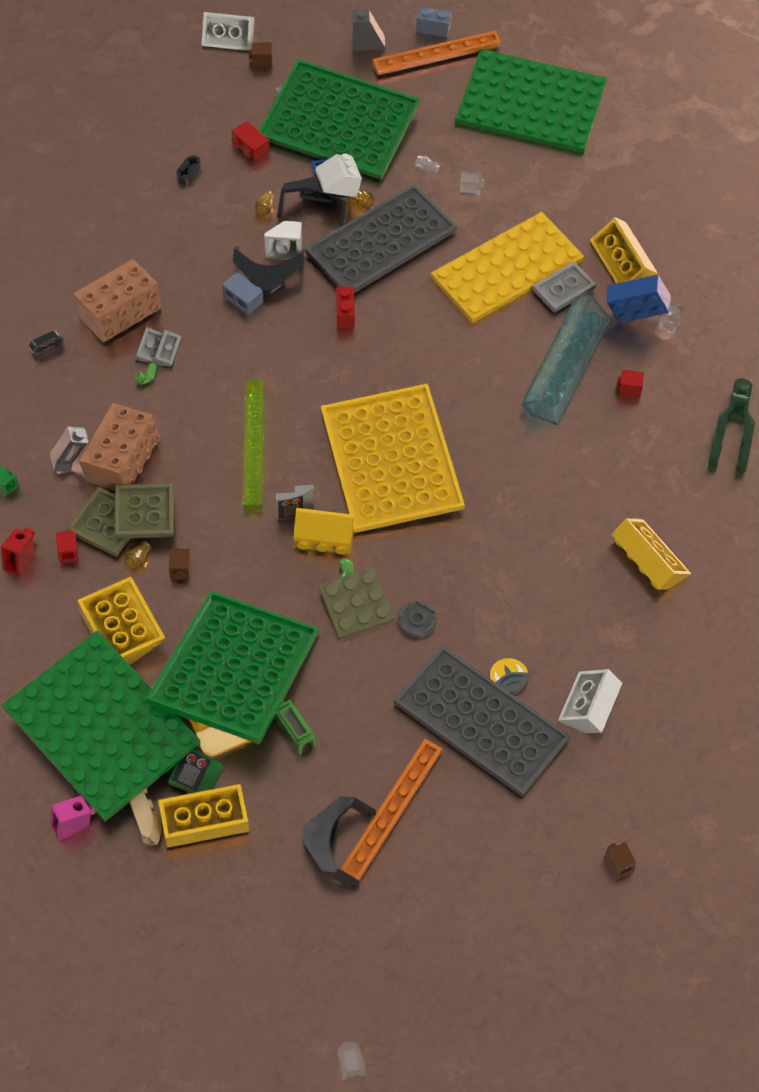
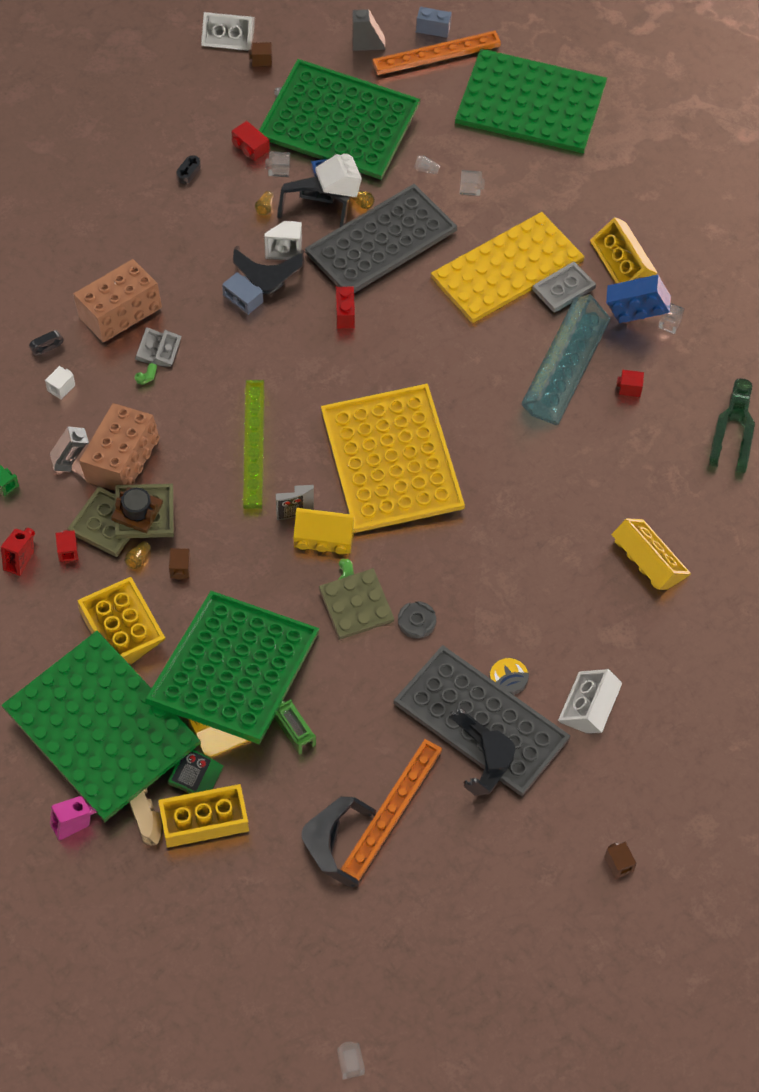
none -> white brick [45,366,75,399]
none -> piece [111,487,163,534]
none -> clear brick [265,152,290,177]
none -> black piece [450,709,515,796]

